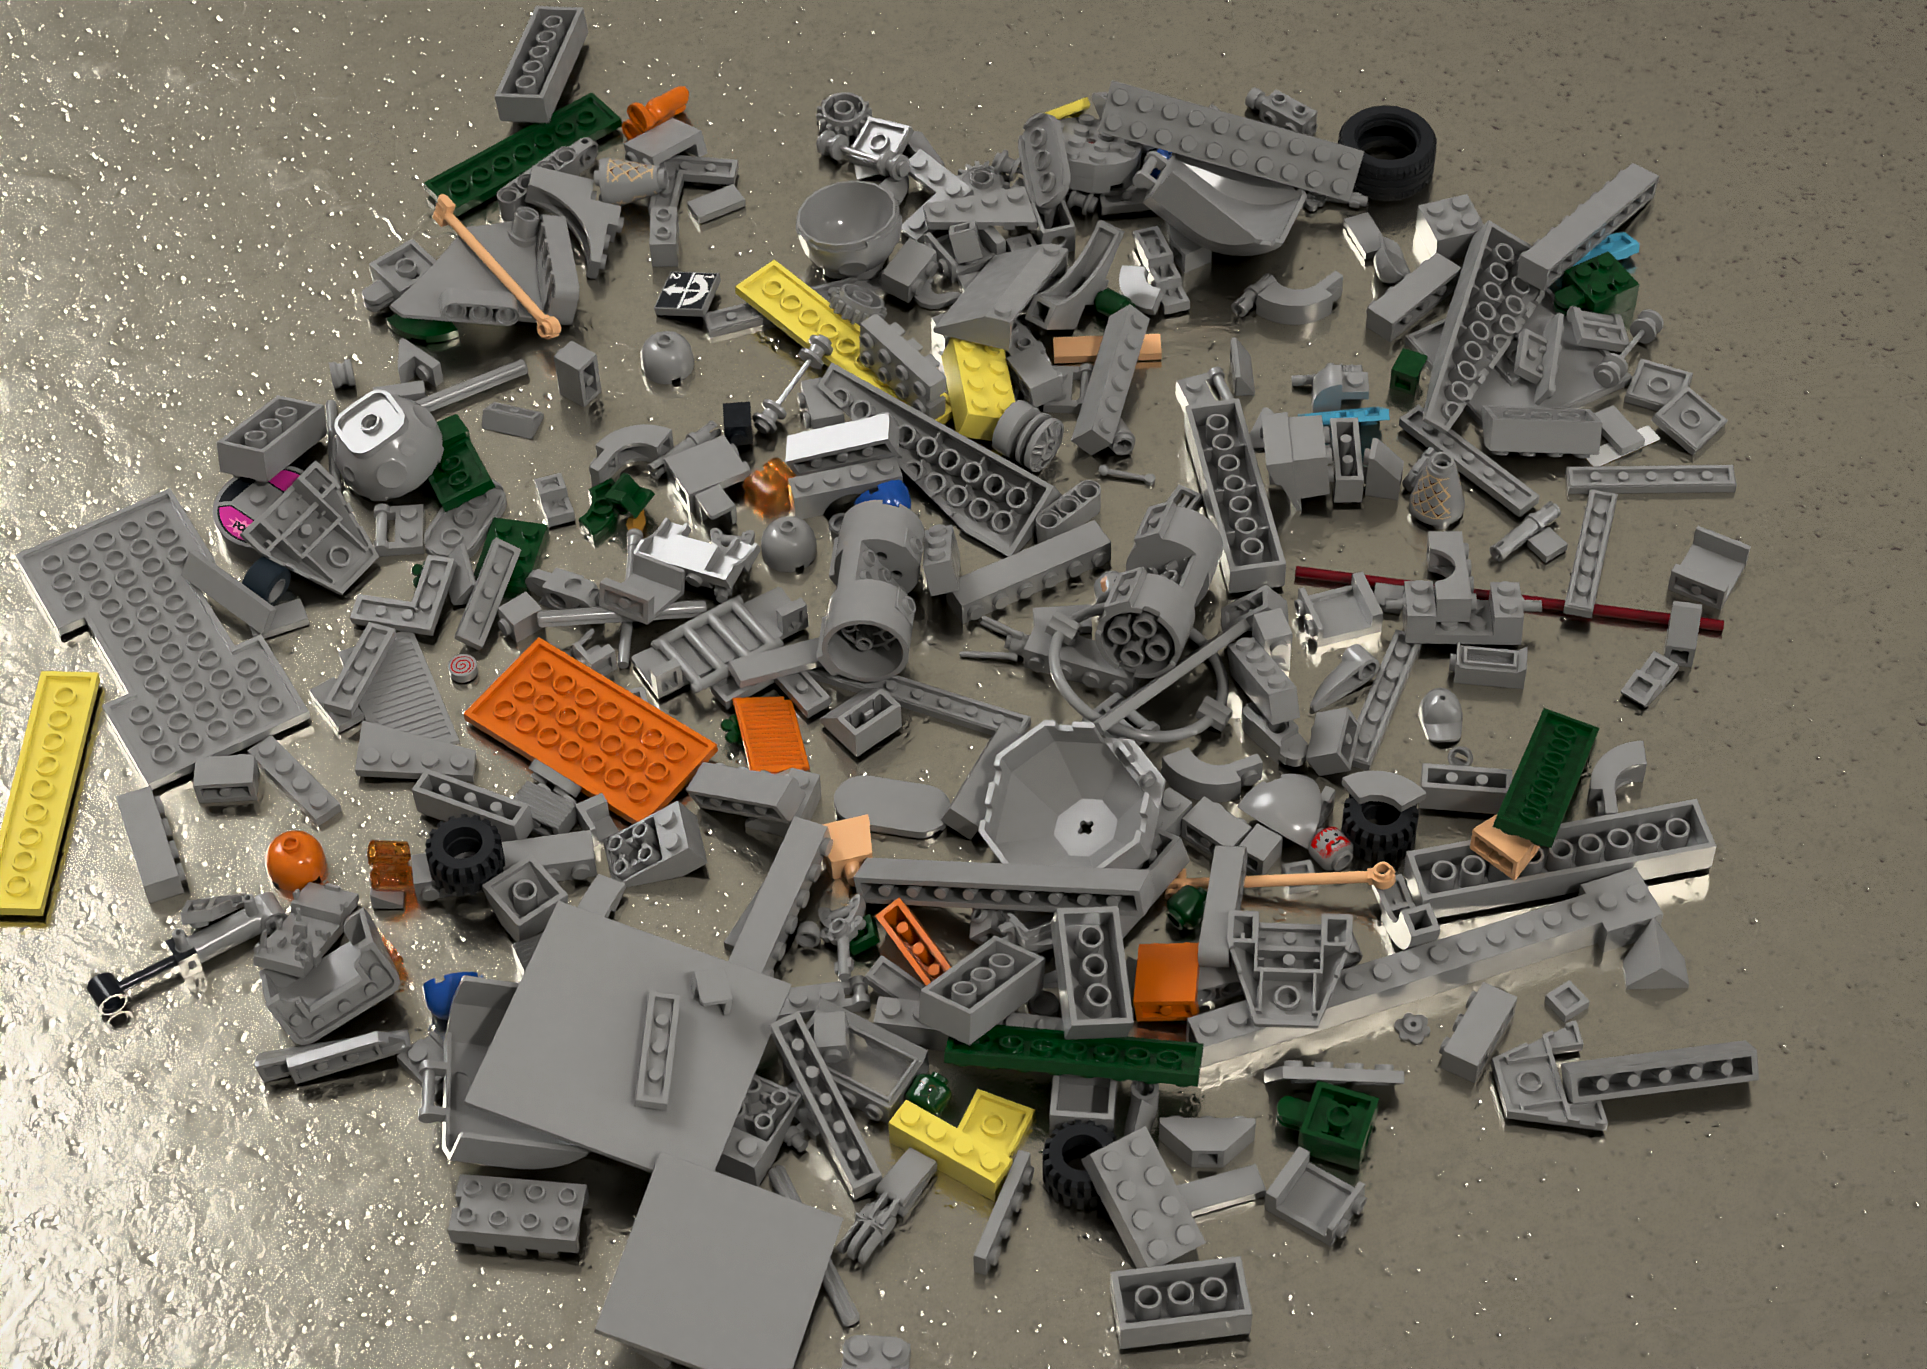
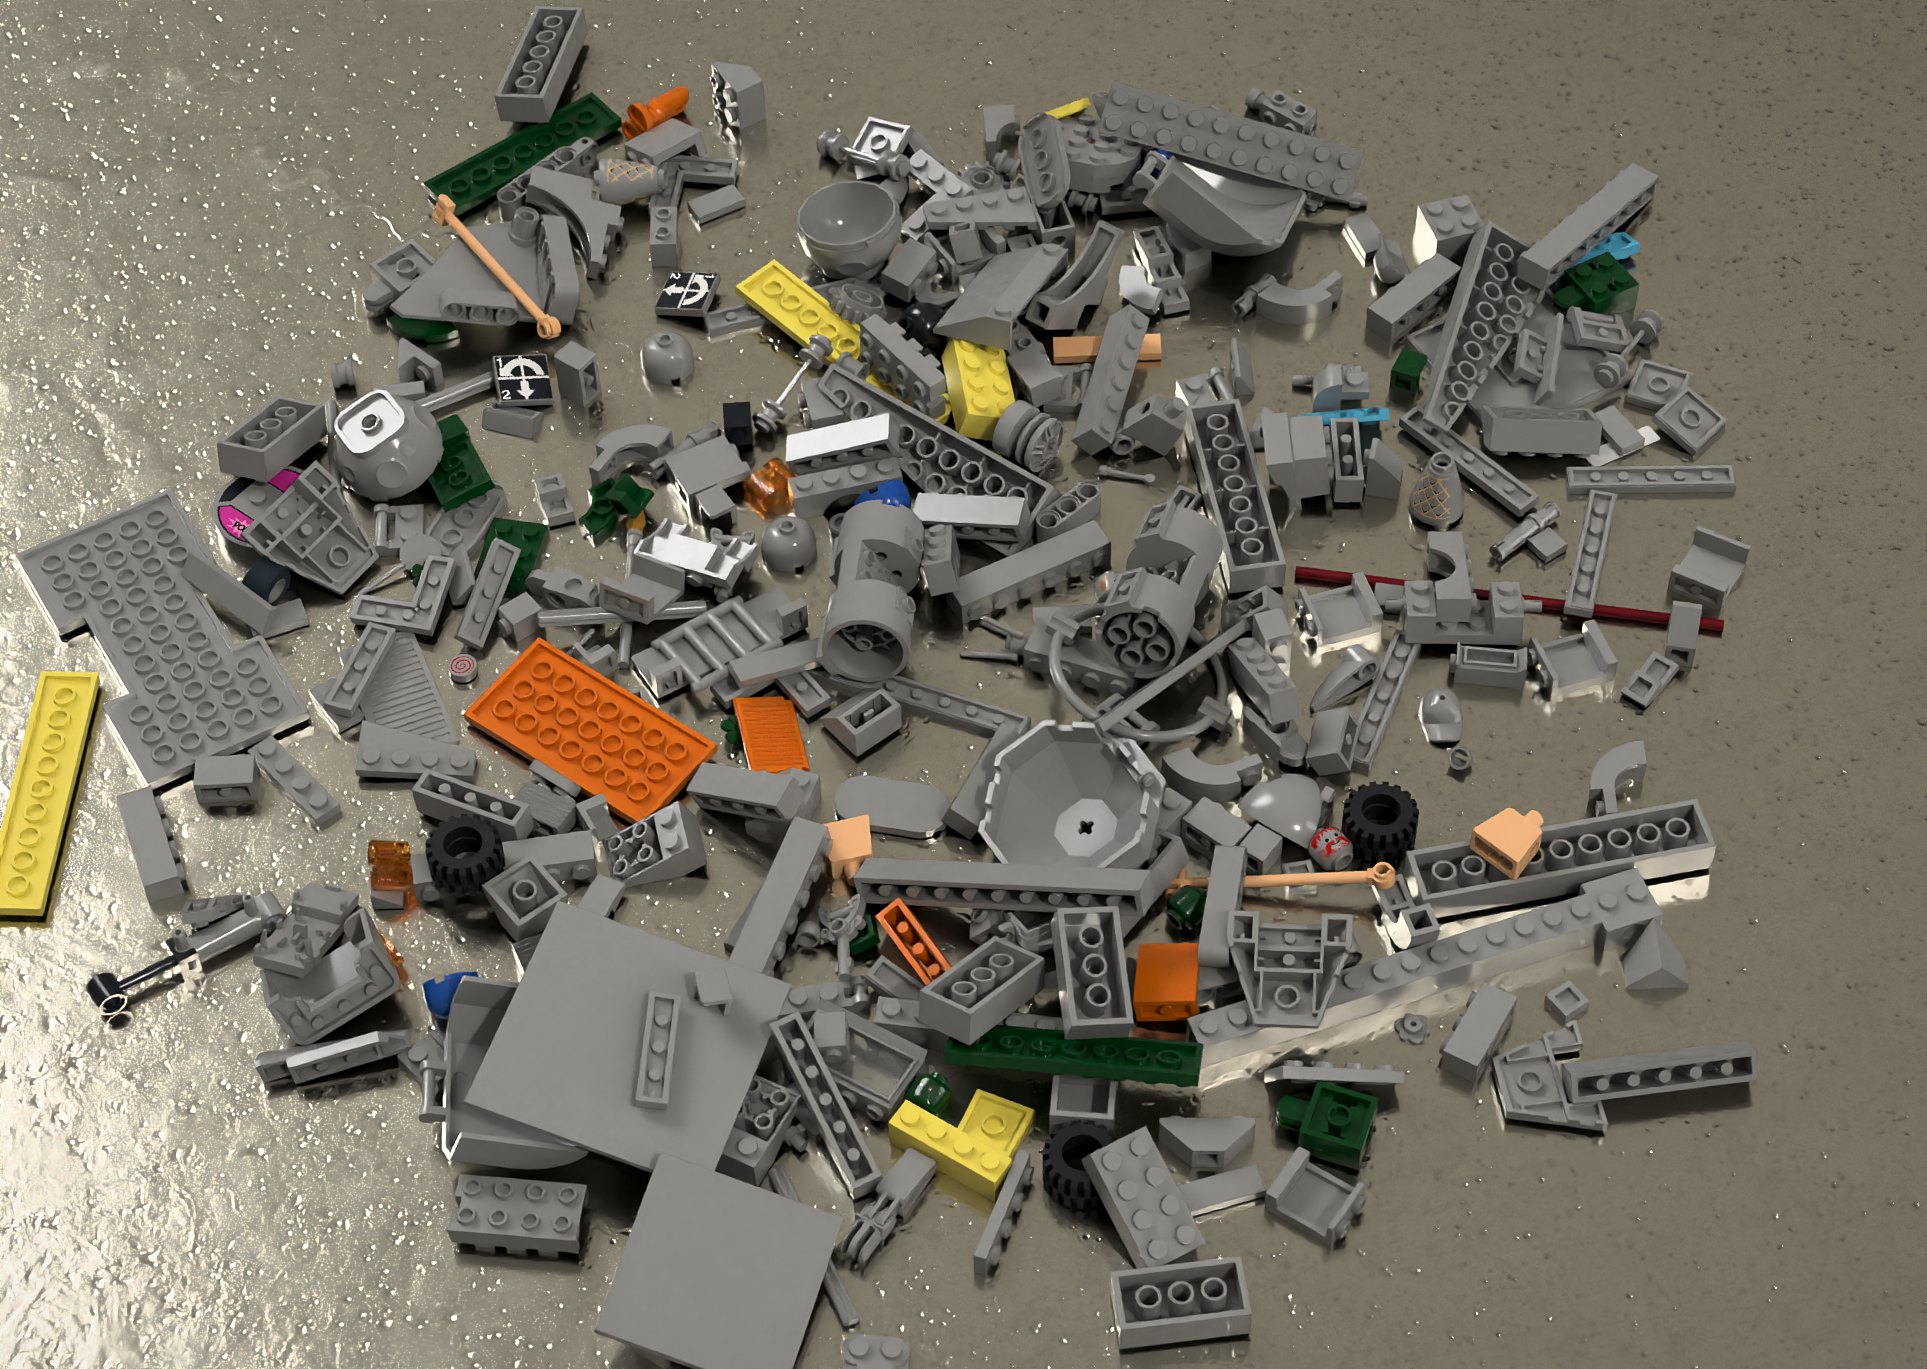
orange cylinder [265,830,327,891] -> none
light grey gear [816,92,872,140] -> none
light grey tile [1028,991,1059,1017] -> none
dark green brick [1094,288,1136,318] -> none
light grey piece [1124,1081,1159,1137] -> none
black tyre [1338,105,1437,201] -> none
light grey tile [1342,770,1426,812] -> none
light grey axle [1402,447,1437,492] -> none
light grey brick [1419,763,1513,814] -> none
dark green plate [1493,708,1599,848] -> none
none -> light grey piece [358,534,441,595]
none -> tile [492,354,554,407]
none -> light grey slope [710,62,766,130]
none -> light grey bush [836,352,870,381]
none -> black cylinder [897,302,948,357]
none -> light grey brick [913,492,1031,542]
none -> light grey arch [983,105,1020,161]
none -> light grey torso [1122,394,1187,456]
none -> light grey panel [1527,619,1618,697]

